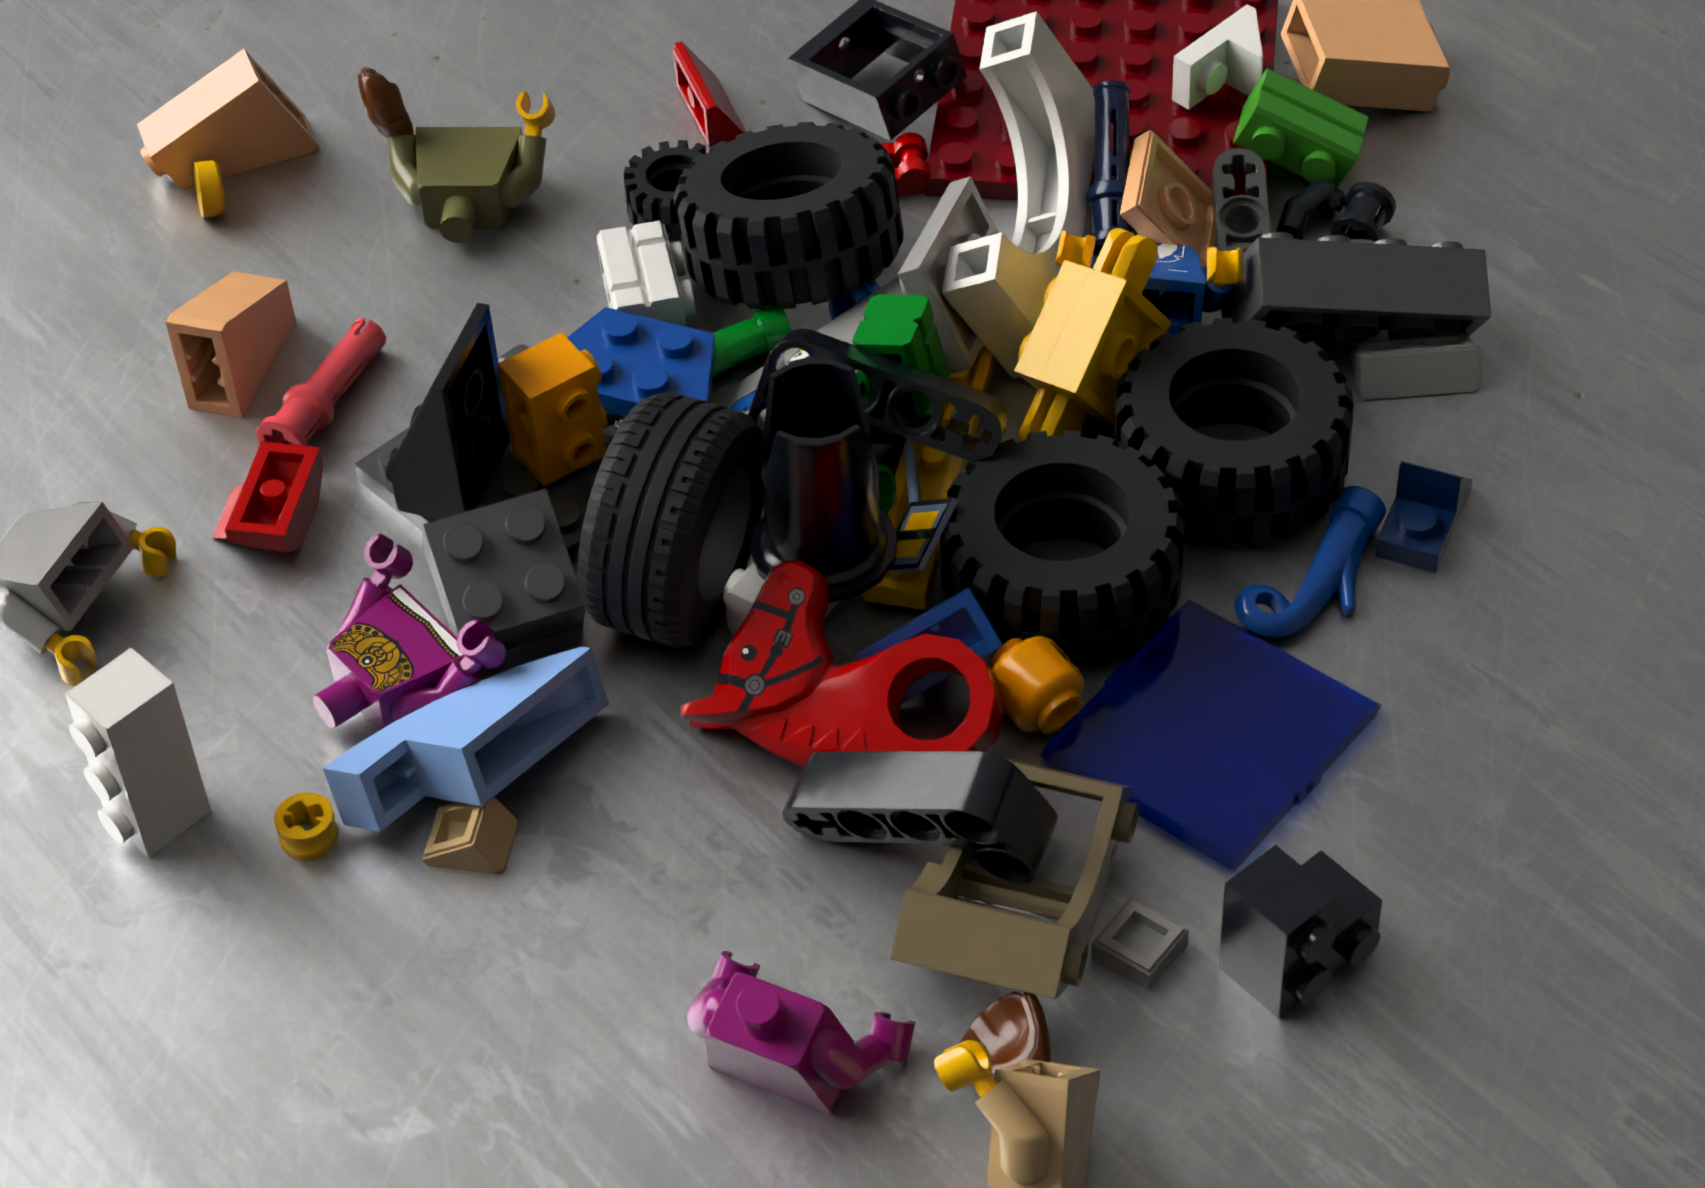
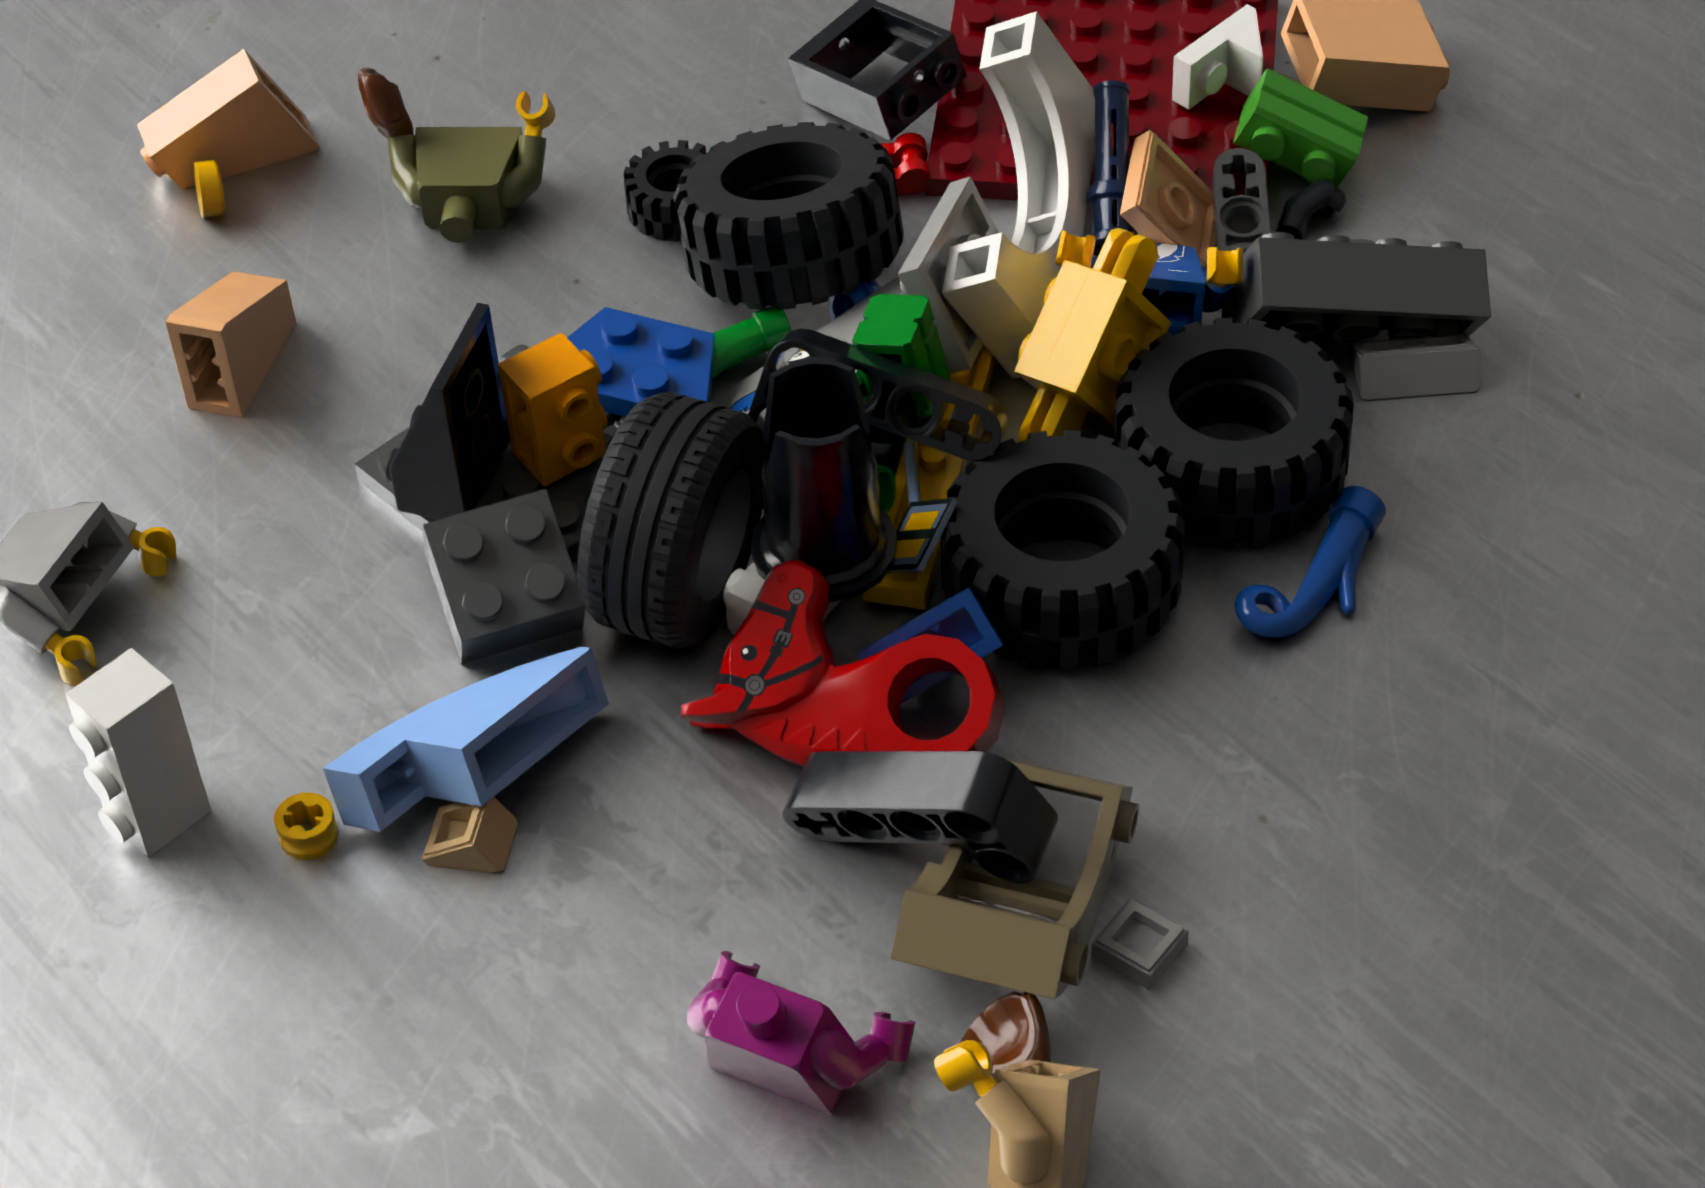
red slope [212,441,324,553] -> none
coral pin [256,318,386,446] -> none
magenta torso [313,534,506,731] -> none
white brick [596,221,695,326] -> none
red slope [673,41,747,148] -> none
light orange head [991,636,1084,734] -> none
clear blue piece [1040,600,1382,870] -> none
black brick [1219,845,1382,1019] -> none
black bush [1329,181,1396,242] -> none
dark blue slope [1375,461,1473,573] -> none

